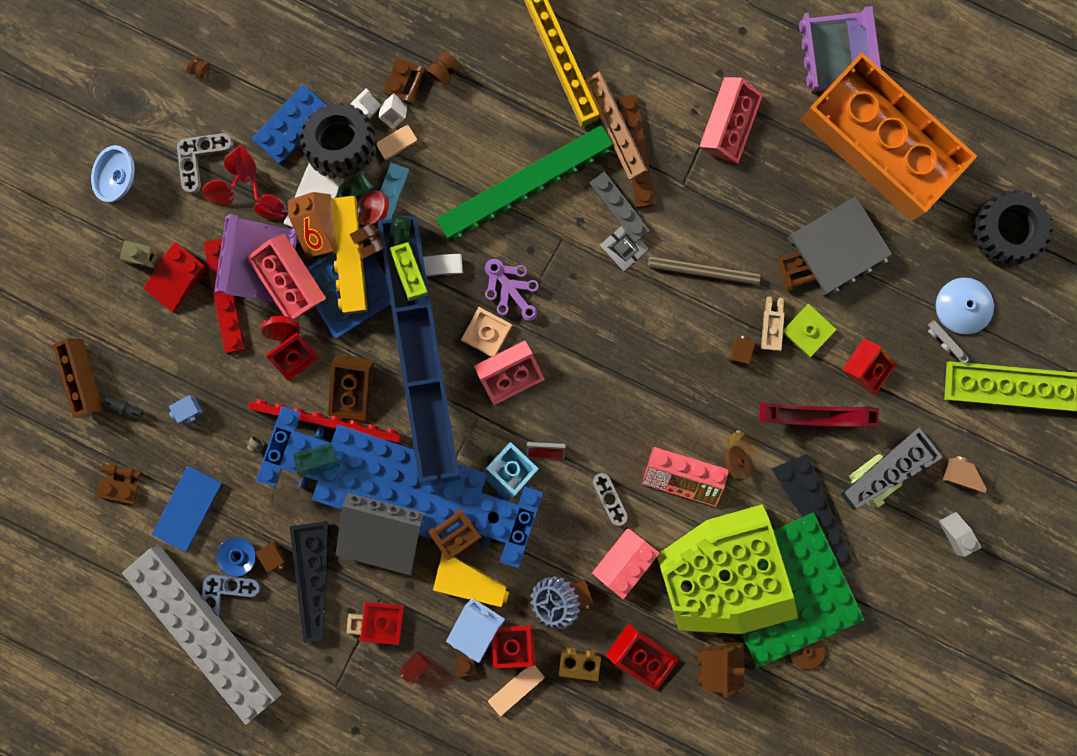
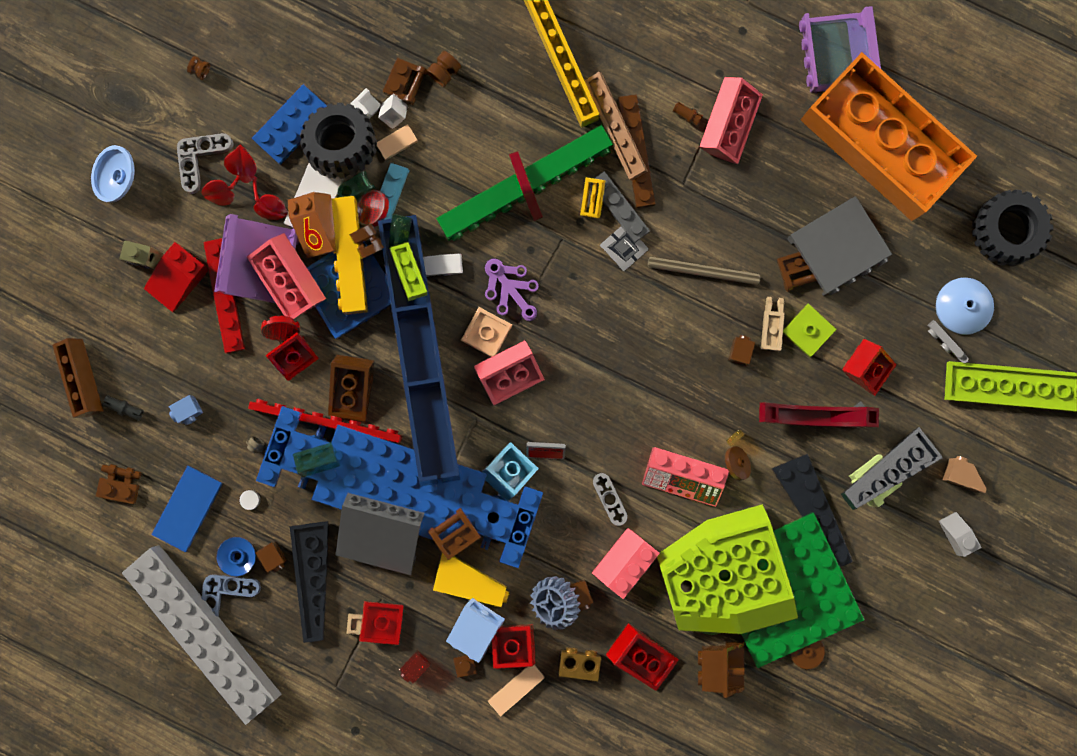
none -> white tile [240,490,260,510]
none -> dark red beam [509,151,543,221]
none -> yellow tile [580,177,606,218]
none -> reddish brown pin [672,101,703,126]

